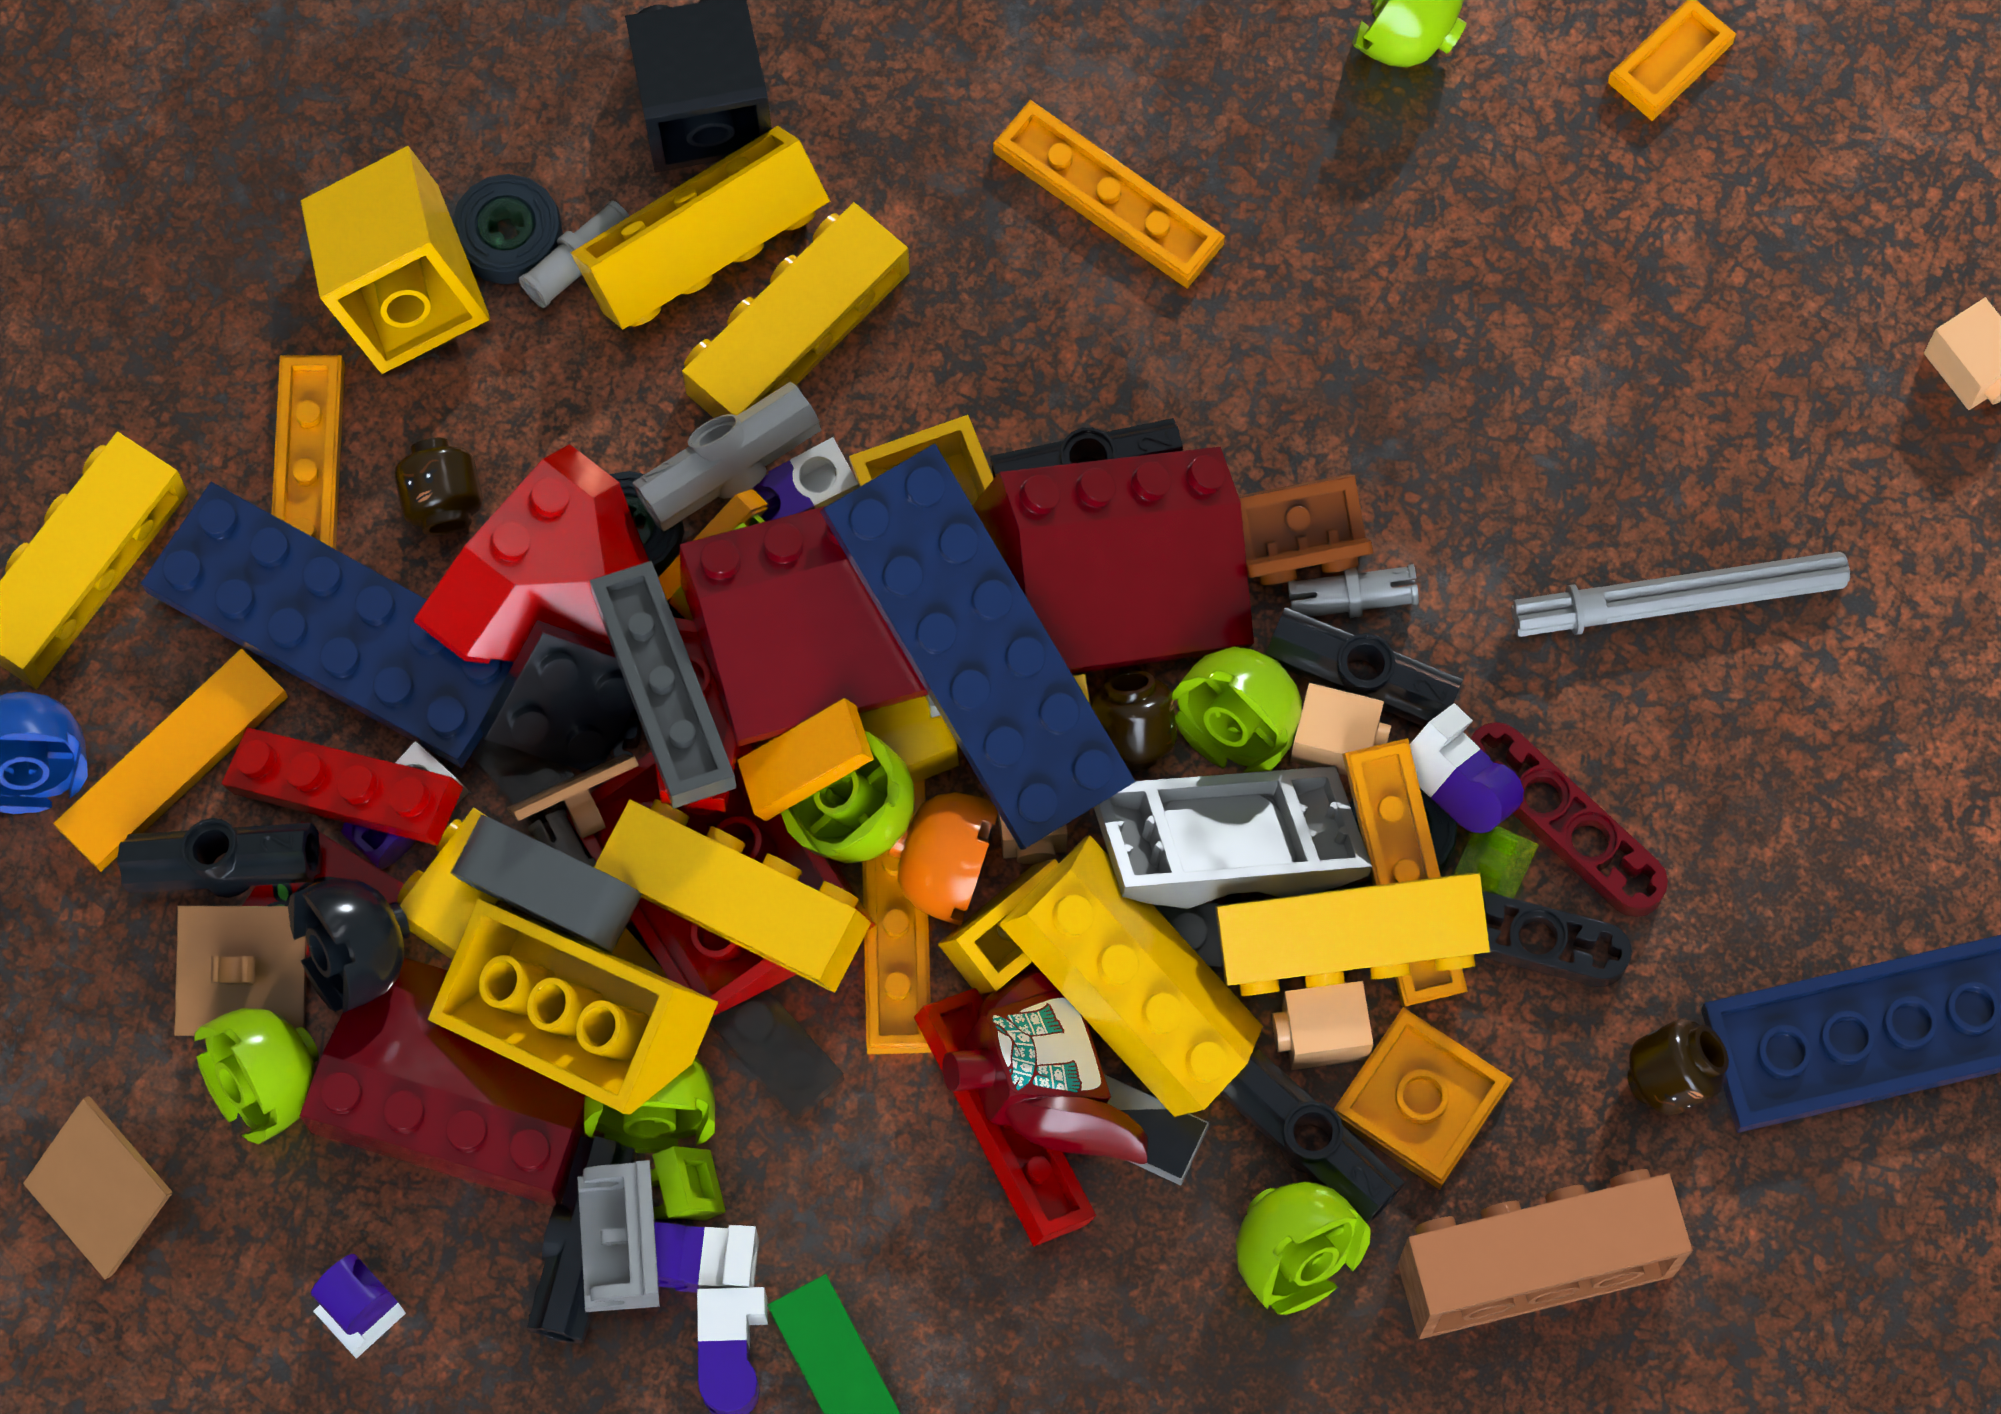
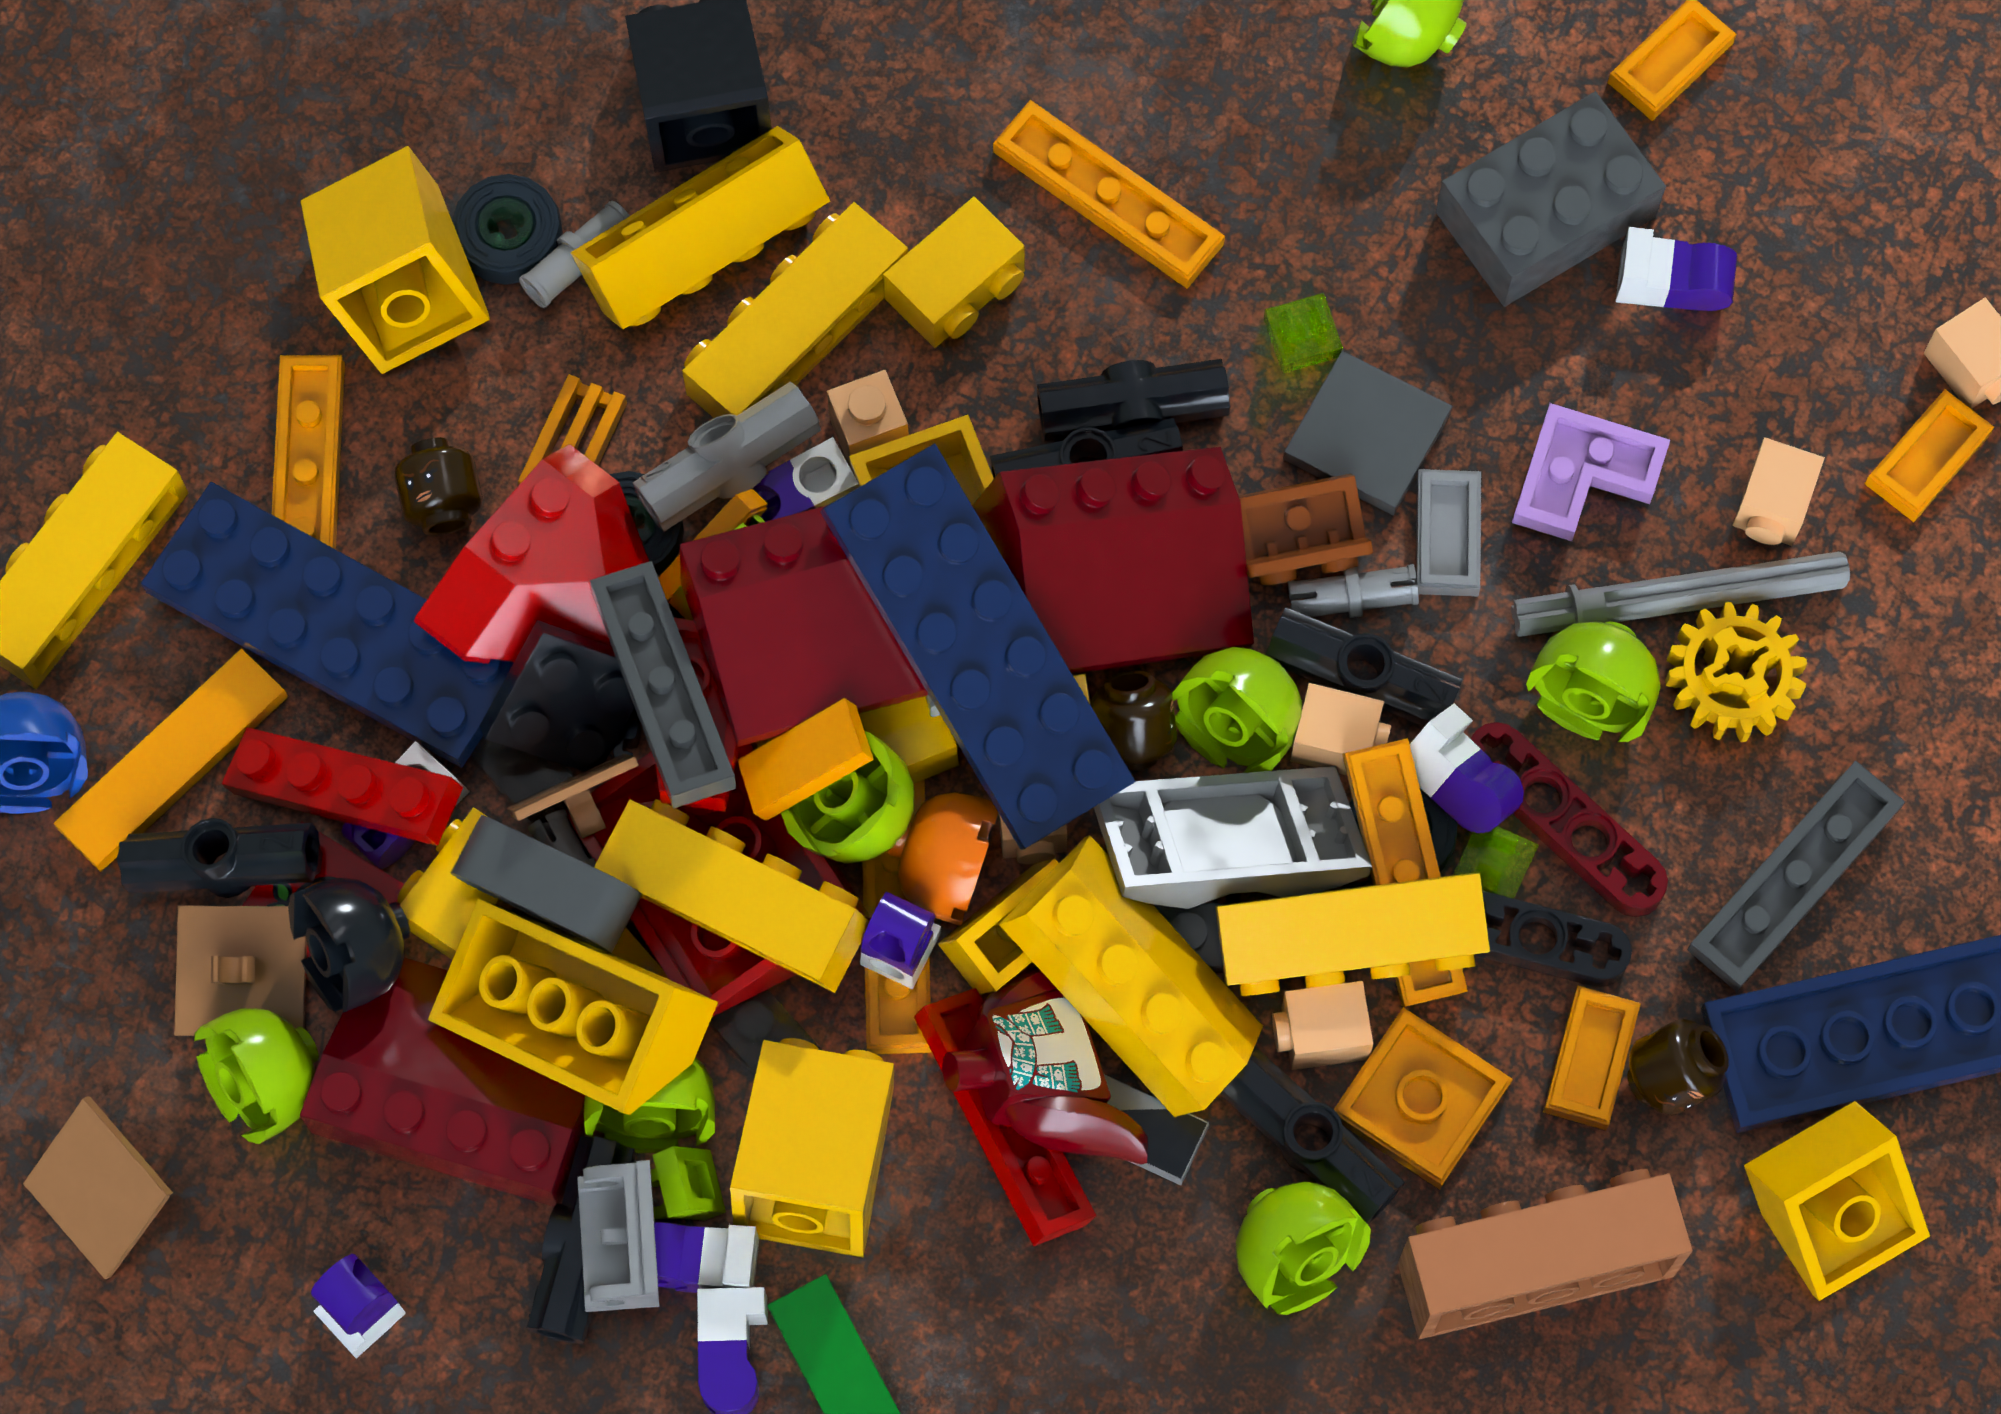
none -> light orange tile [518,374,627,485]
none -> yellow slope [730,1038,894,1258]
none -> light nougat brick [827,370,909,472]
none -> dark purple leg [860,891,941,990]
none -> yellow brick [883,196,1025,348]
none -> black piece [1037,359,1230,441]
none -> clear neon green tile [1264,293,1343,374]
none -> dark grey tile [1283,351,1453,516]
none -> light grey tile [1415,469,1481,597]
none -> dark grey brick [1436,91,1666,307]
none -> lavender plate [1512,403,1670,541]
none -> lime cylinder [1526,622,1660,742]
none -> light orange tile [1543,985,1641,1130]
none -> leg [1616,227,1737,311]
none -> yellow gear [1665,602,1807,742]
none -> dark grey plate [1687,760,1905,992]
none -> light nougat brick [1732,437,1825,546]
none -> yellow slope [1744,1101,1930,1301]
none -> light orange tile [1865,389,1994,522]

